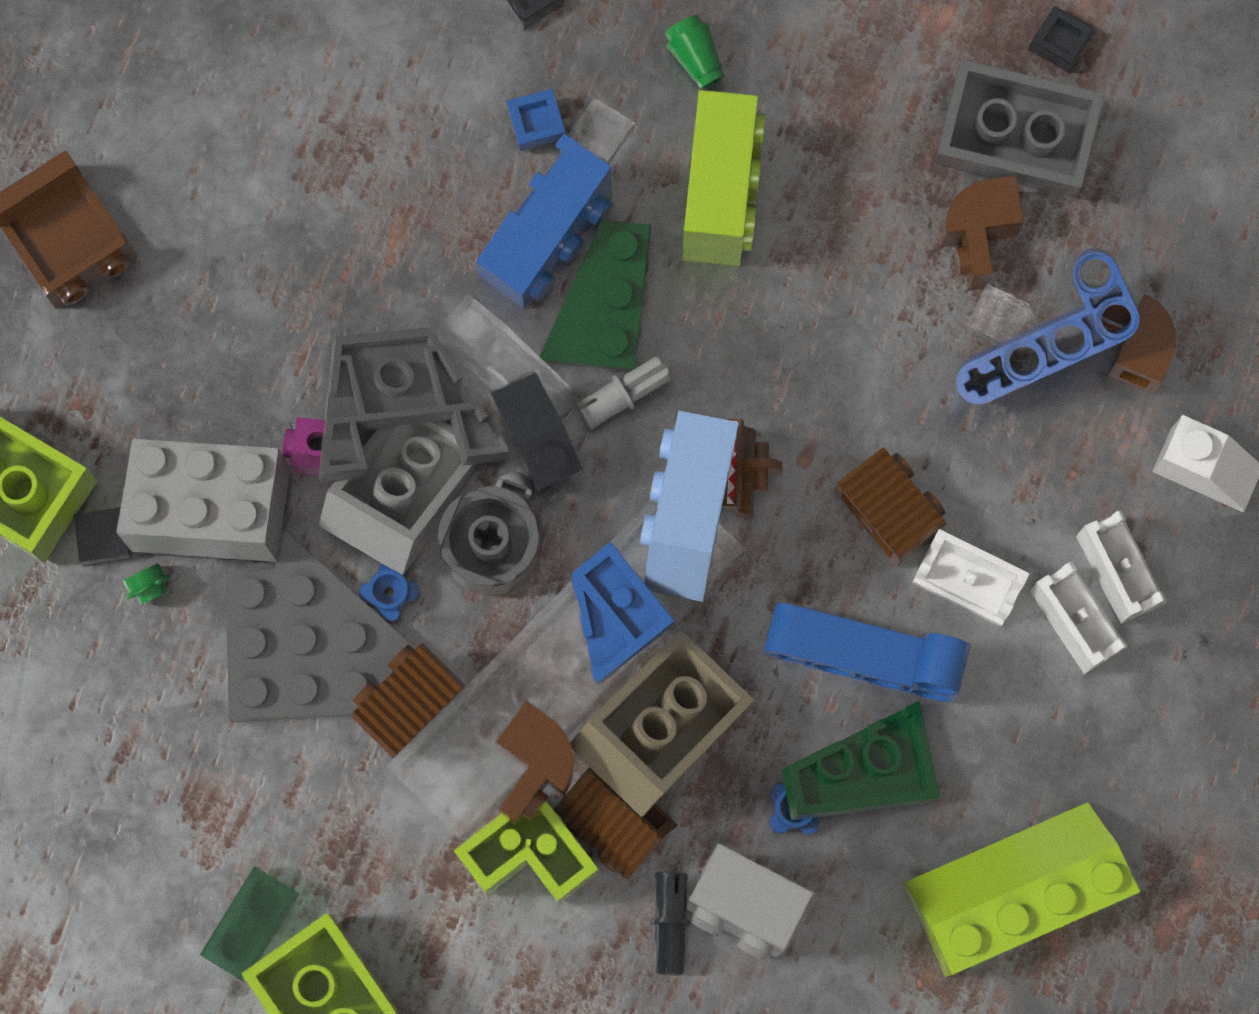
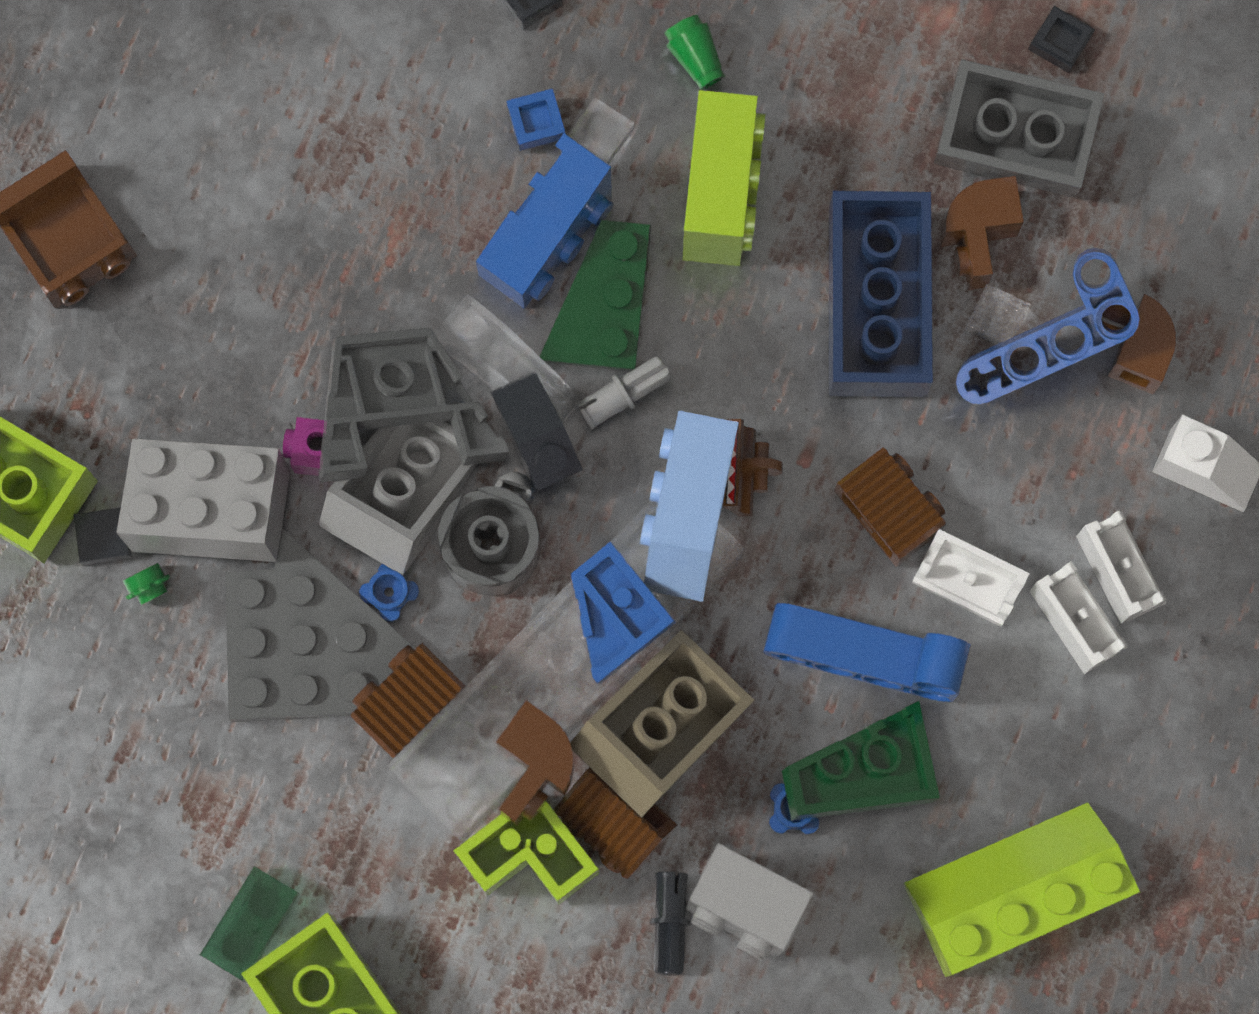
none -> dark blue brick [829,191,933,397]

